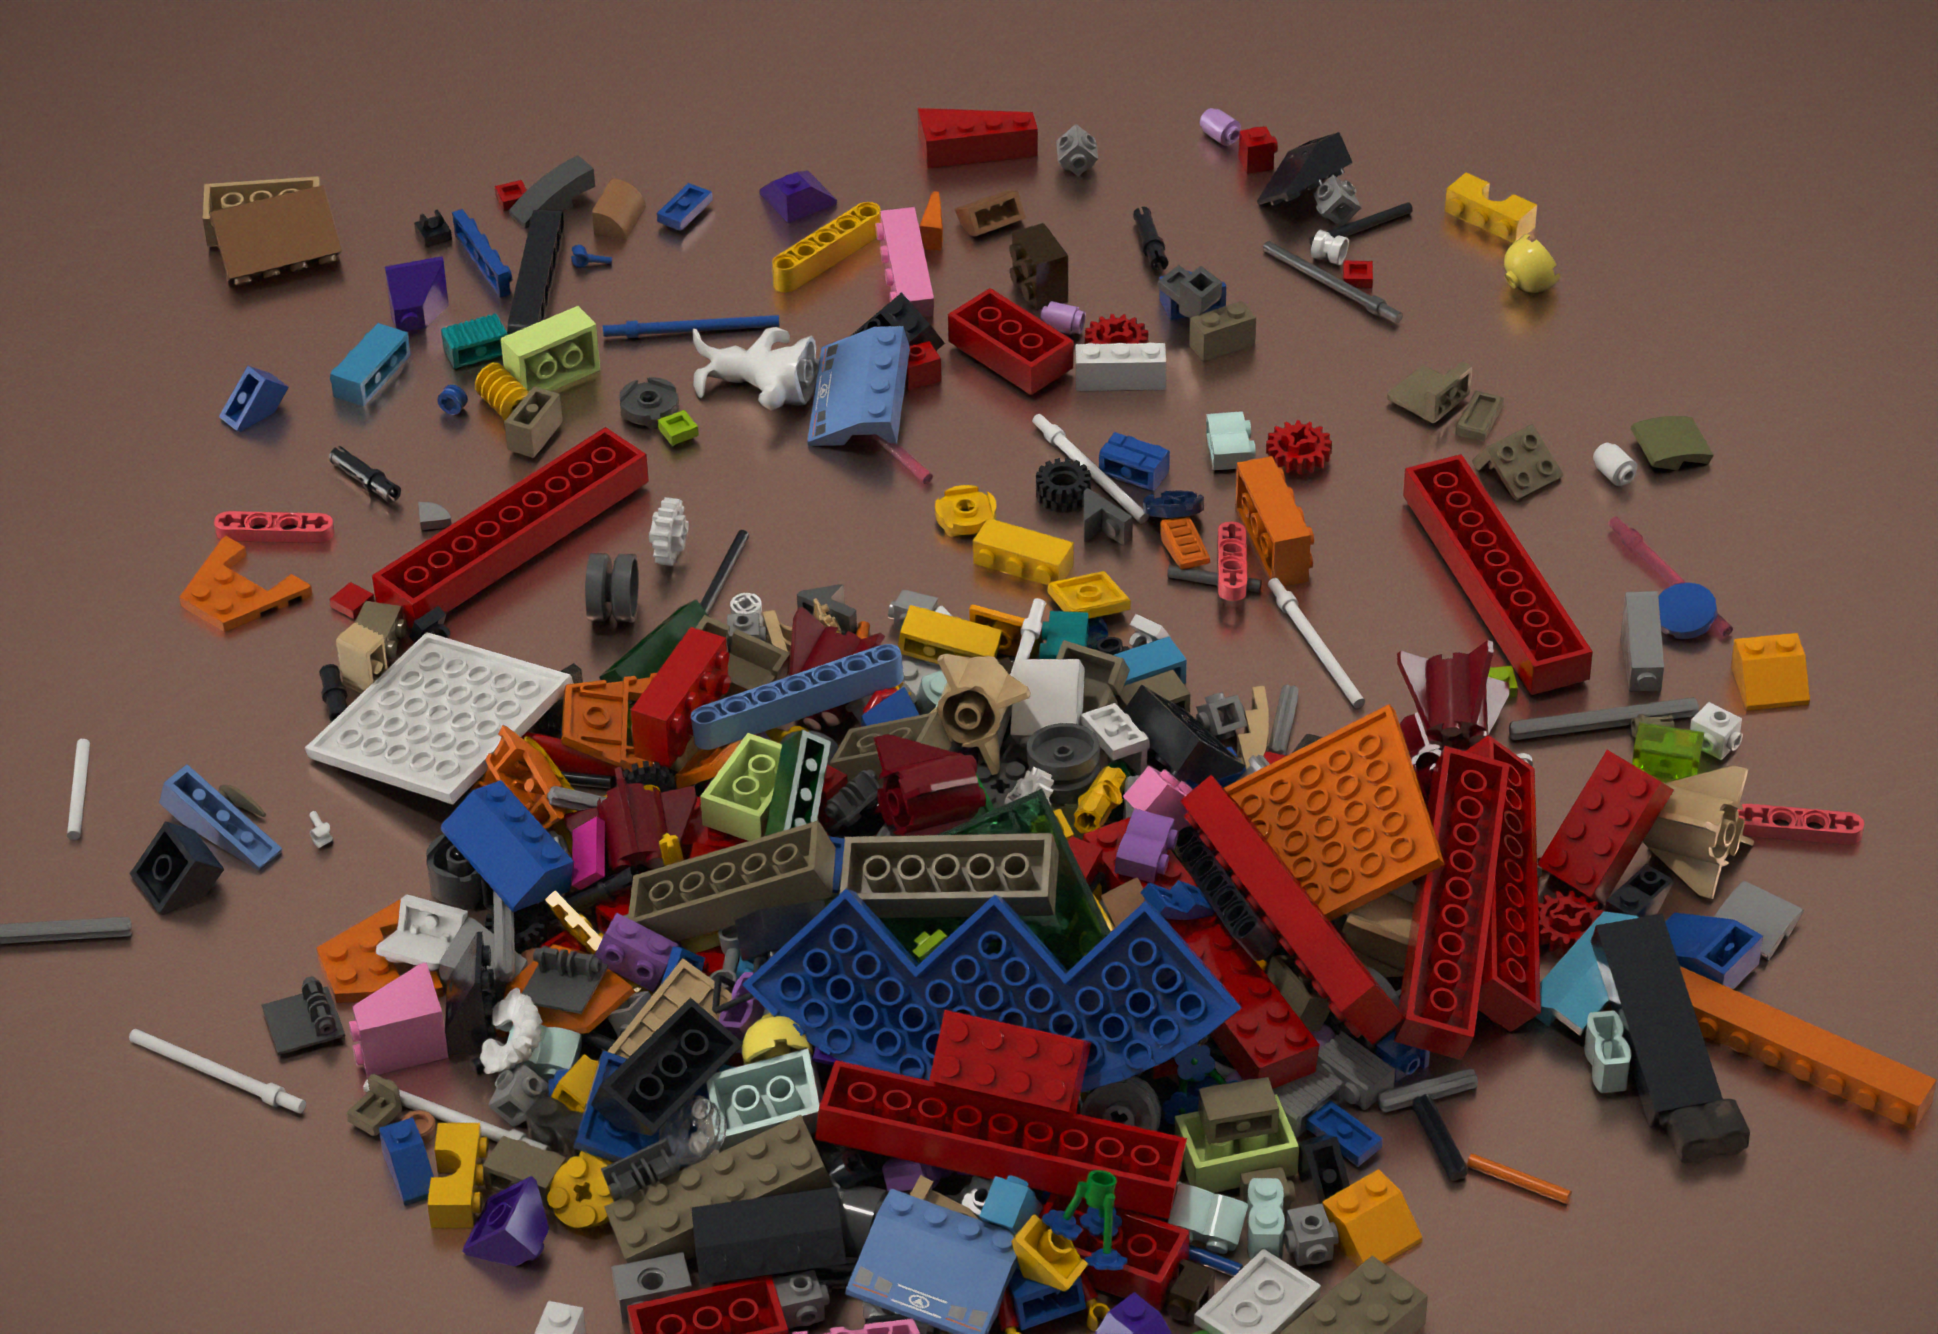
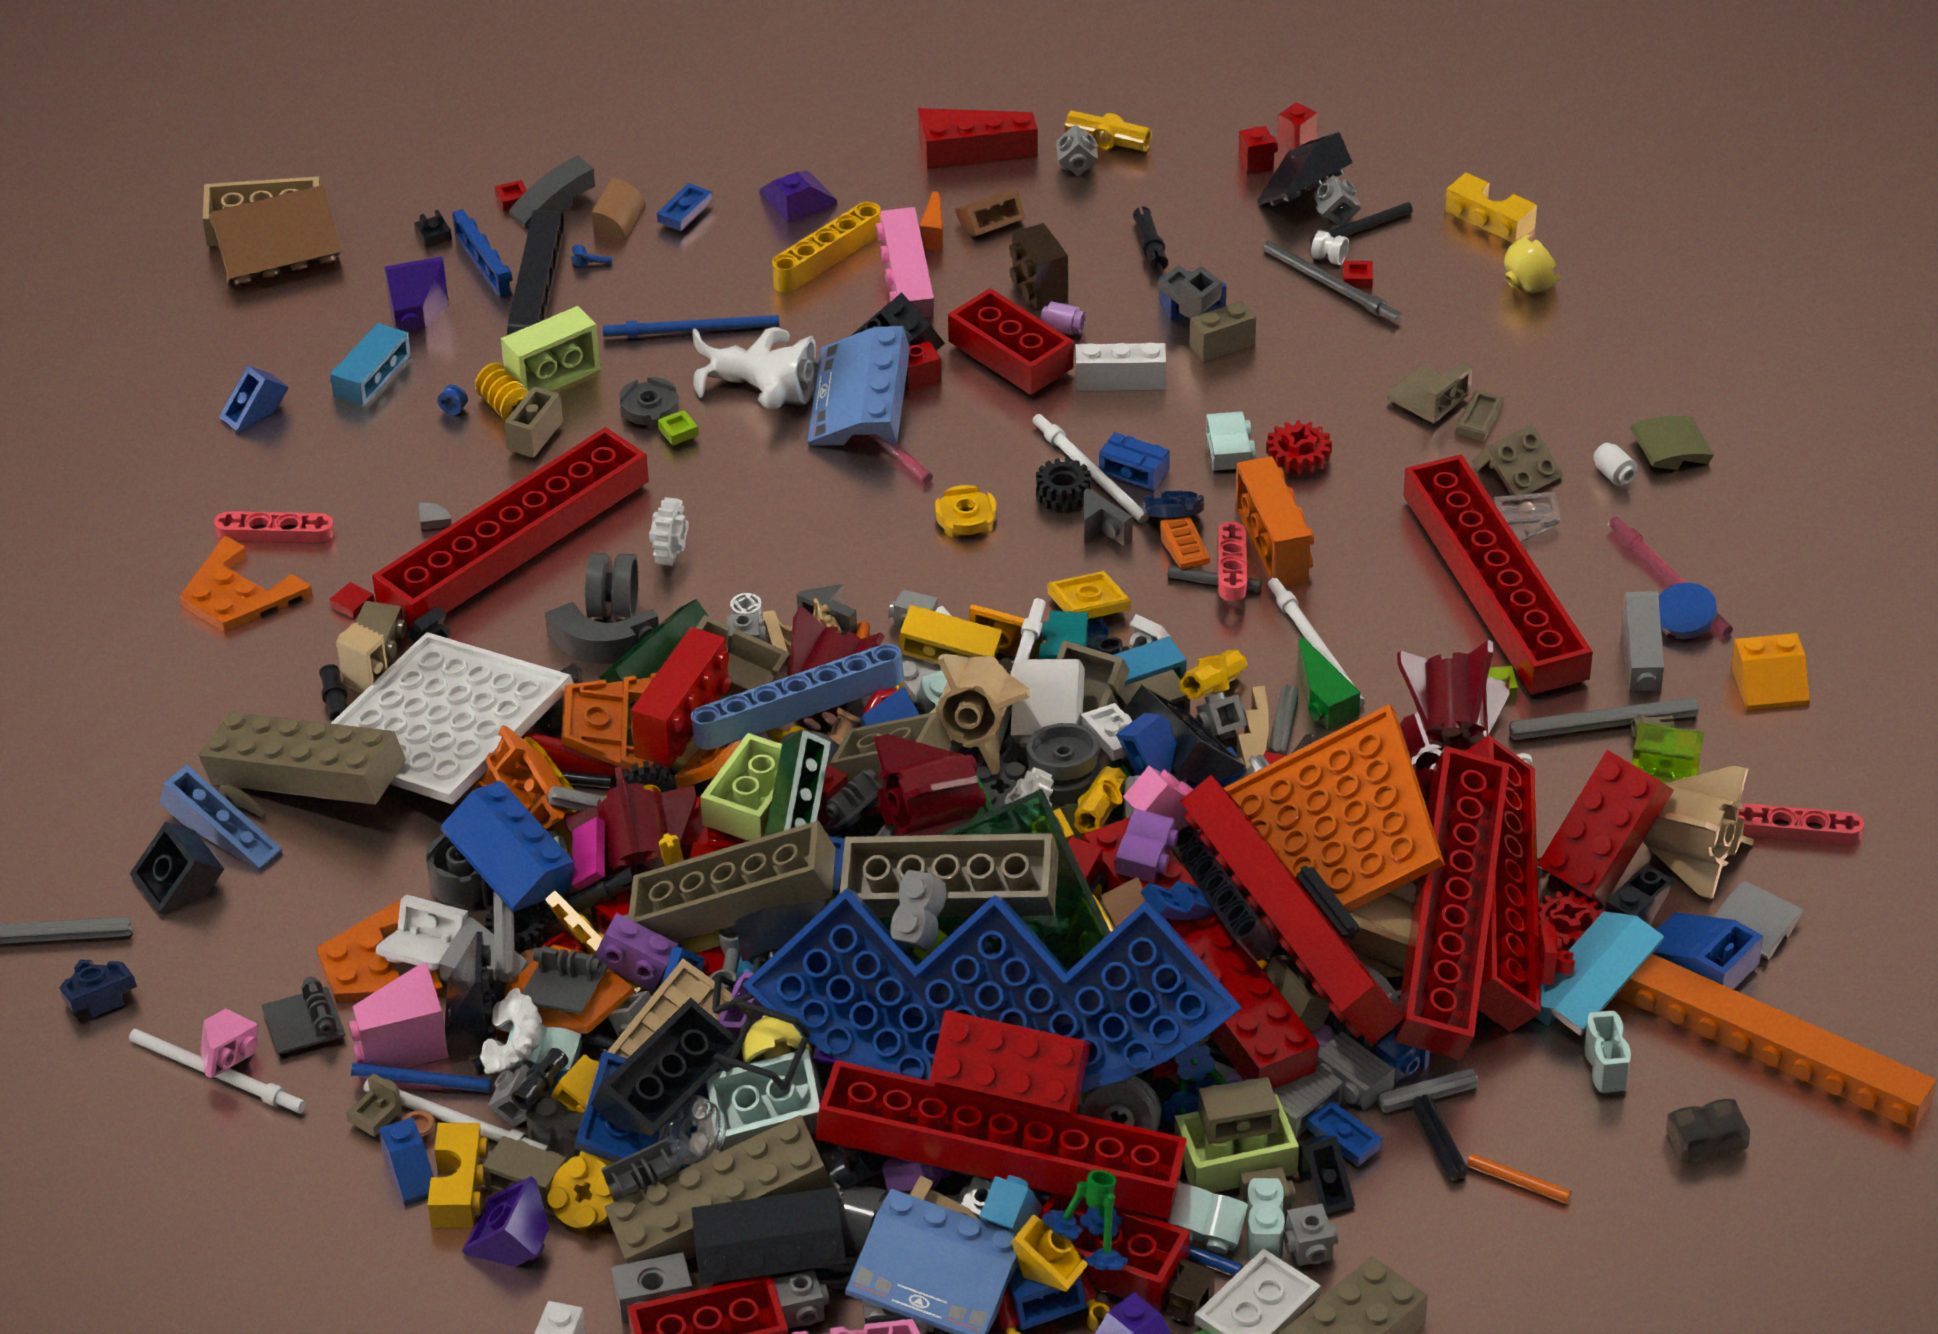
white bar [67,739,90,840] -> none
white hand [310,811,333,848] -> none
black pin [329,446,401,503] -> none
teal brick [441,313,508,369] -> none
black bar [700,530,749,615] -> none
yellow brick [973,518,1074,585] -> none
red gear [1085,314,1149,344] -> none
lavender brick [1200,108,1241,146] -> none
light orange slope [1322,1169,1423,1267] -> none
black brick [1591,914,1723,1128] -> none
white brick [1688,702,1743,760] -> none
none -> dark blue plate [59,959,137,1017]
none -> dark tan brick [198,712,406,805]
none -> bright pink slope [200,1008,258,1079]
none -> blue bar [351,1062,492,1093]
none -> black pin [511,1048,569,1110]
none -> dark grey arch [545,602,659,664]
none -> black piece [714,1000,810,1091]
none -> light nougat bush [826,707,861,745]
none -> light grey brick [891,870,946,951]
none -> yellow piece [1065,110,1152,153]
none -> blue slope [1116,713,1177,776]
none -> yellow piece [1179,649,1248,699]
none -> red brick [1277,102,1318,149]
none -> black axle [1296,865,1360,940]
none -> green slope [1297,637,1361,730]
none -> clear wing [1493,492,1560,543]
none -> red plate [1539,924,1575,985]

